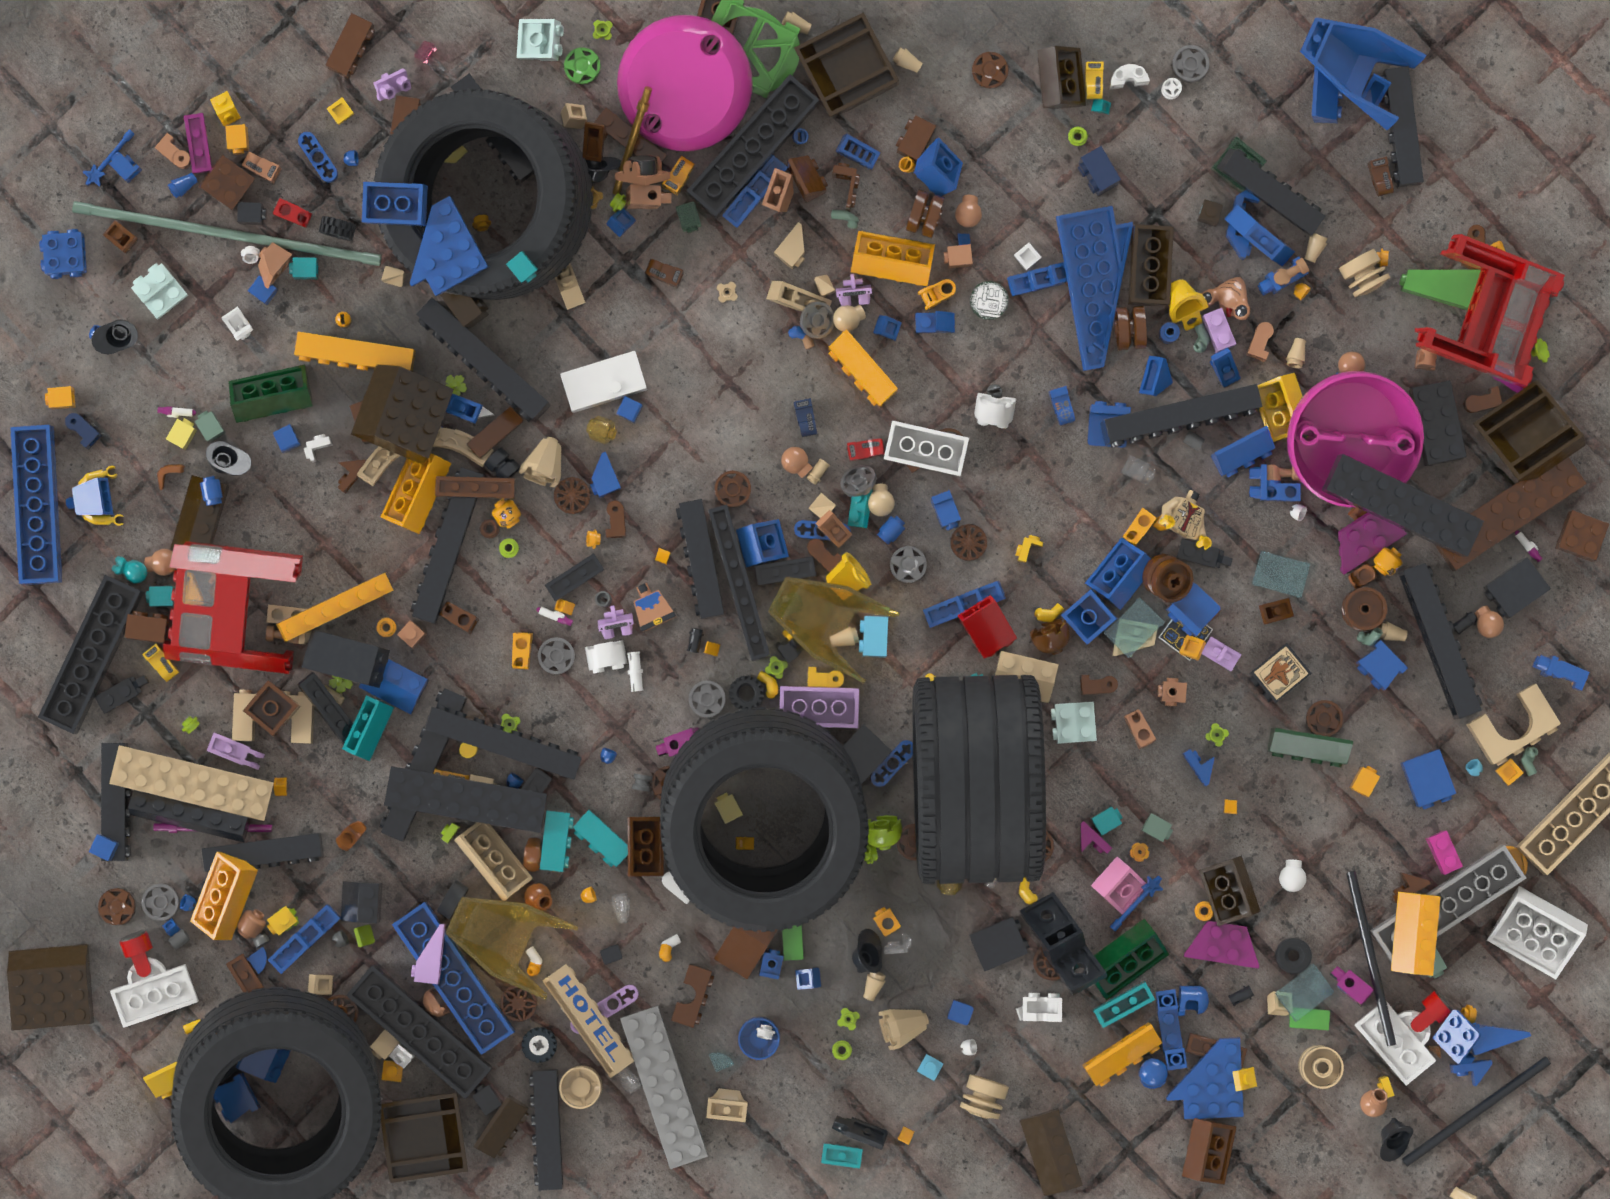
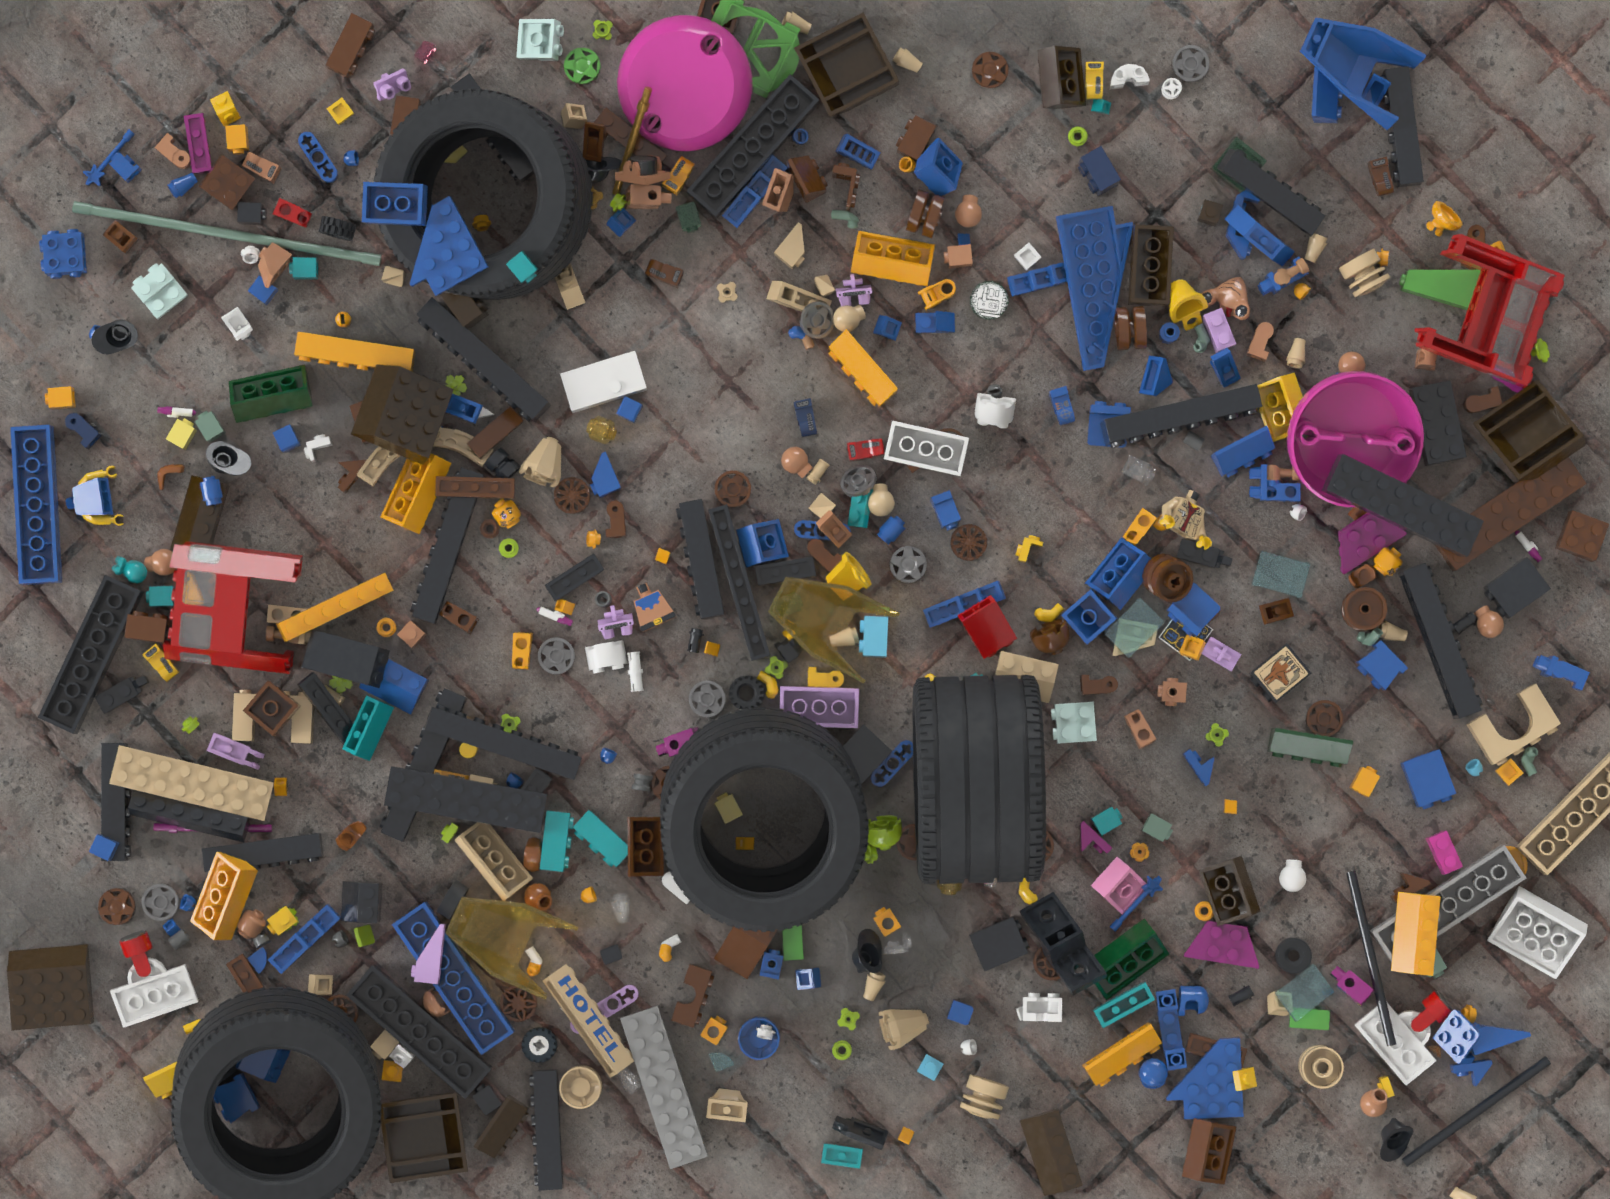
none -> light orange bracket [701,1016,728,1045]
none -> light orange hair [1426,201,1463,237]

